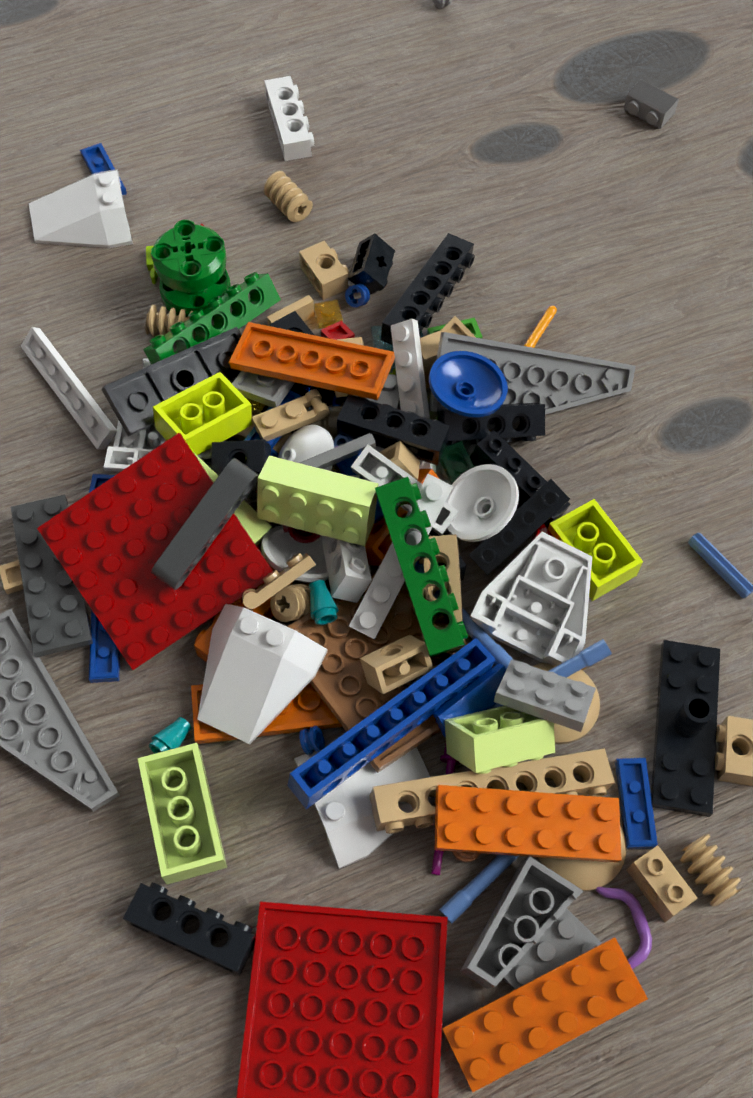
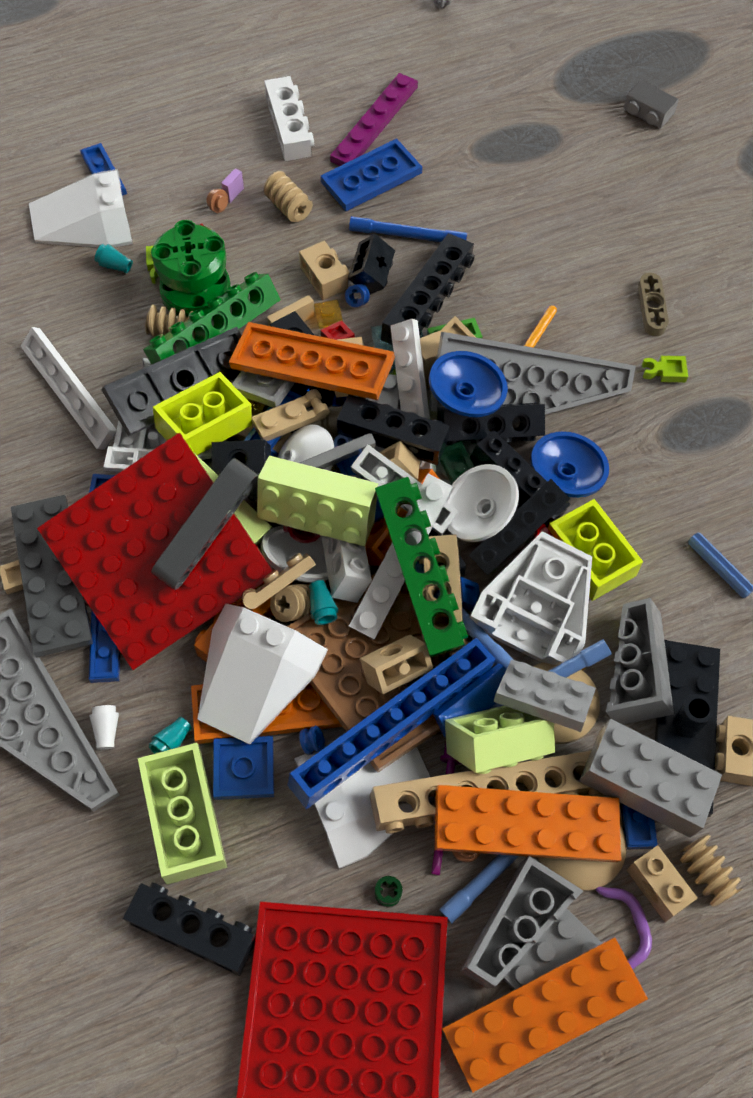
none -> white cone [89,705,119,750]
none -> teal cone [94,244,133,273]
none -> nougat plate [207,189,228,213]
none -> blue plate [213,736,274,800]
none -> lavender tile [221,169,244,203]
none -> blue plate [321,138,422,211]
none -> magenta plate [330,73,418,166]
none -> blue piece [349,216,467,242]
none -> dark green bush [374,876,403,907]
none -> blue plate [460,577,480,612]
none -> blue dish [530,432,609,498]
none -> light grey brick [579,719,722,838]
none -> light grey wedge [606,598,674,725]
none -> dark tan beam [638,273,669,336]
none -> lime plate [642,356,688,383]

